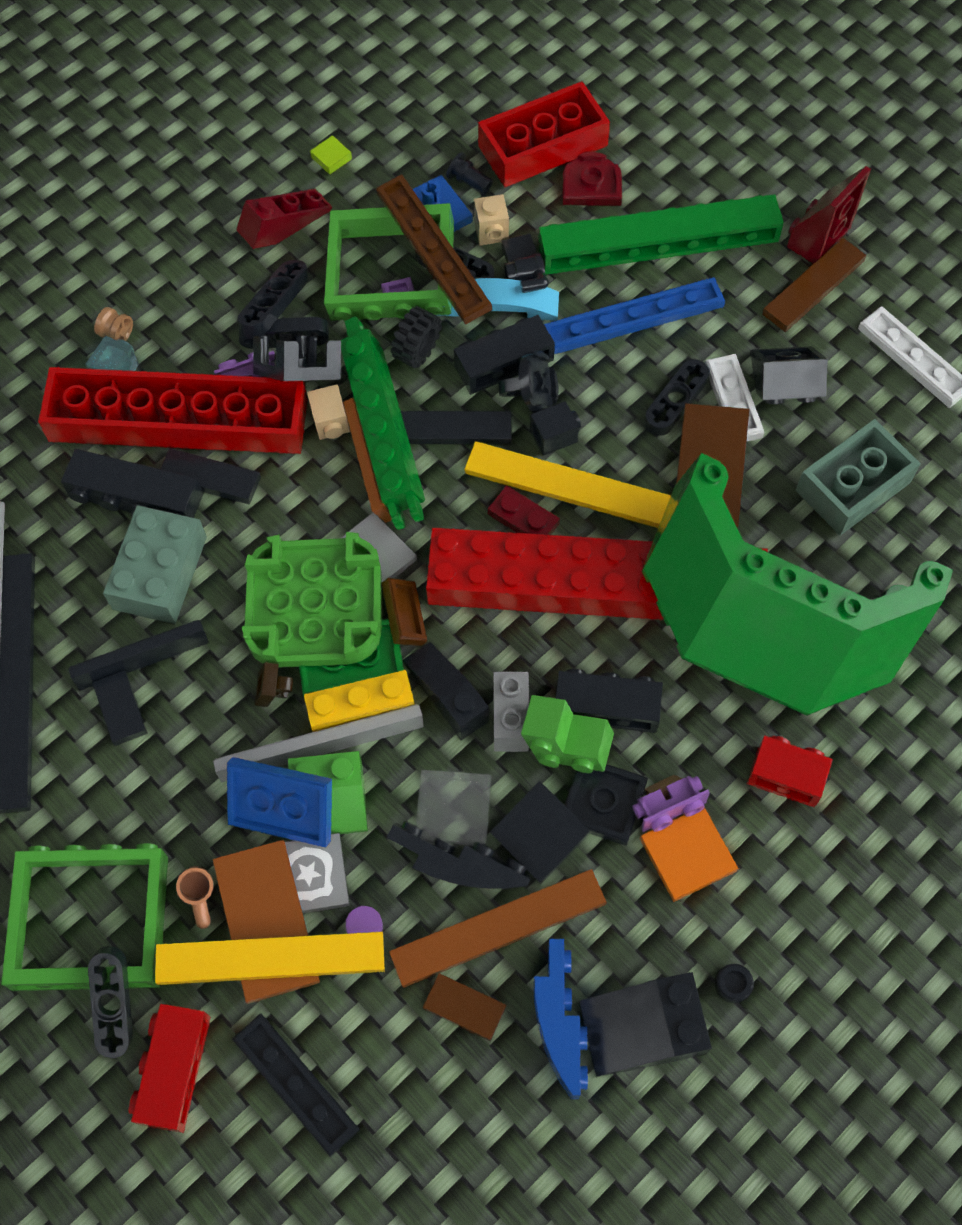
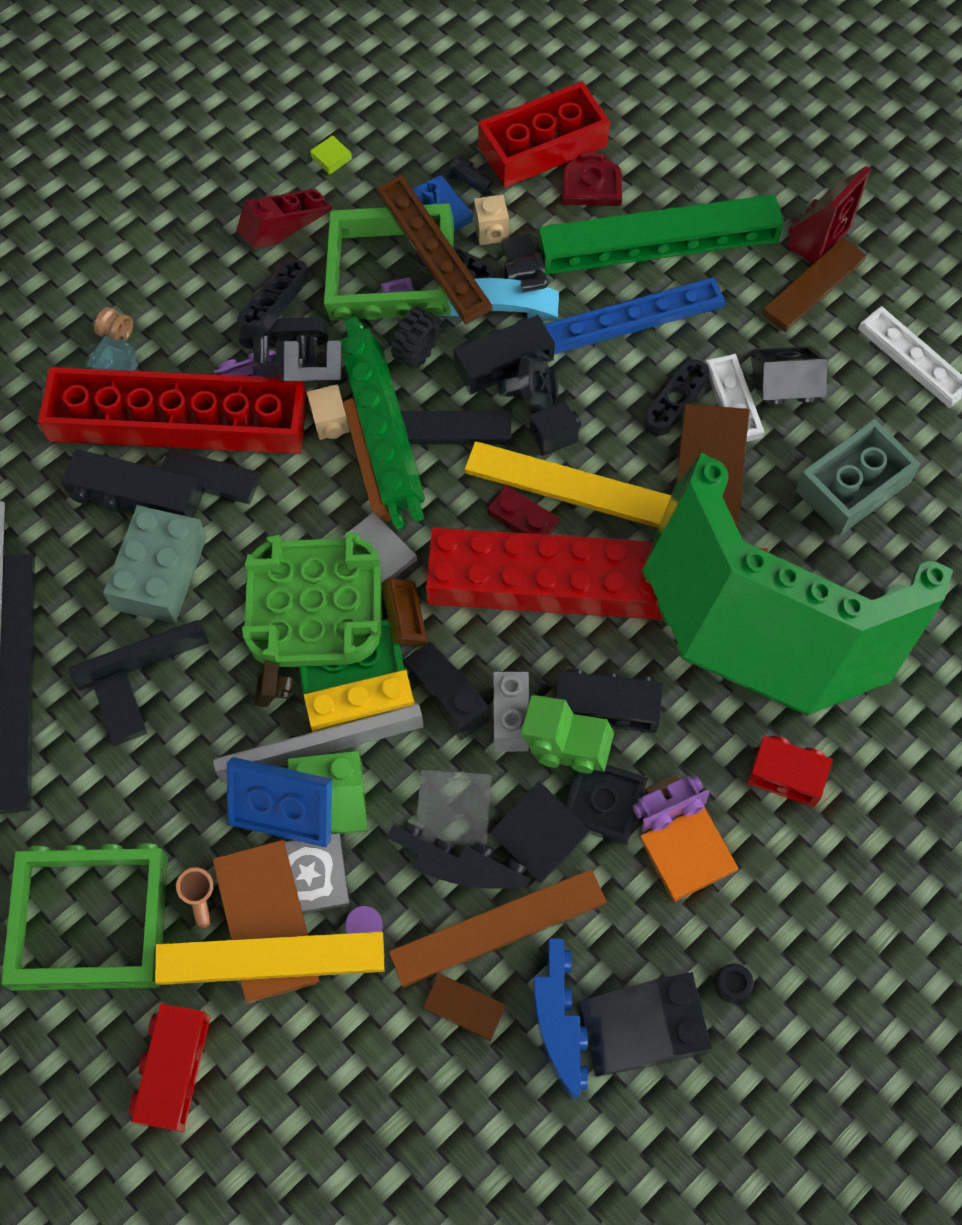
black beam [88,946,133,1058] -> none
black tile [232,1013,360,1157] -> none

